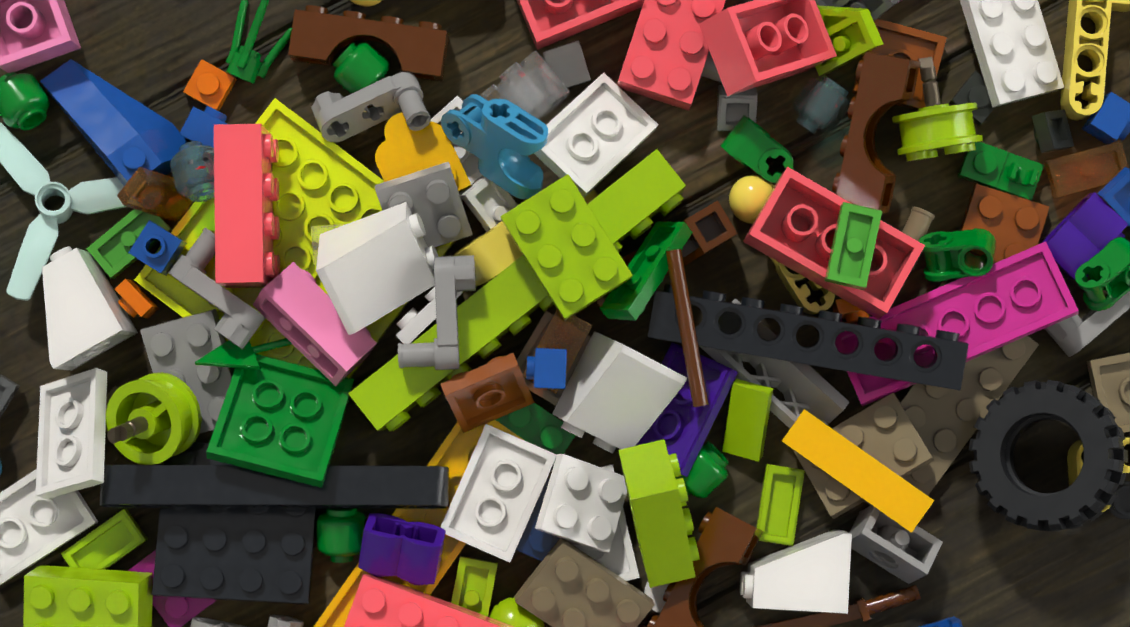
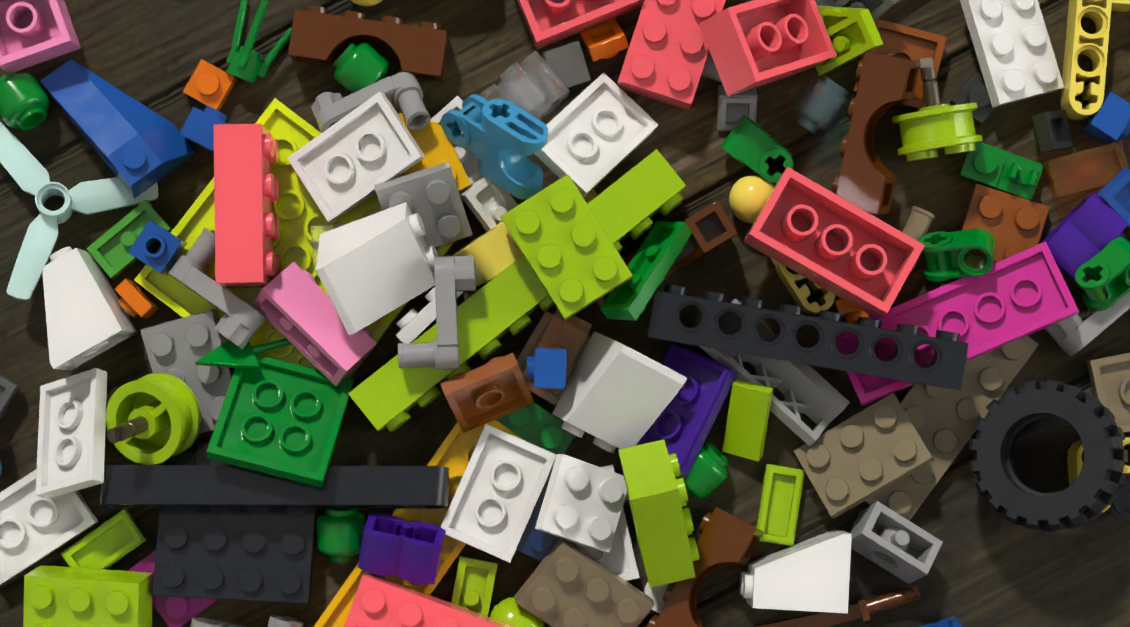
clear orange plate [117,167,199,222] -> none
clear light blue head [170,141,214,202] -> none
reddish brown bar [665,249,709,407] -> none
yellow tile [782,409,935,533] -> none
bright green plate [825,202,882,290] -> none
none -> white plate [287,92,425,223]
none -> orange plate [580,18,629,62]

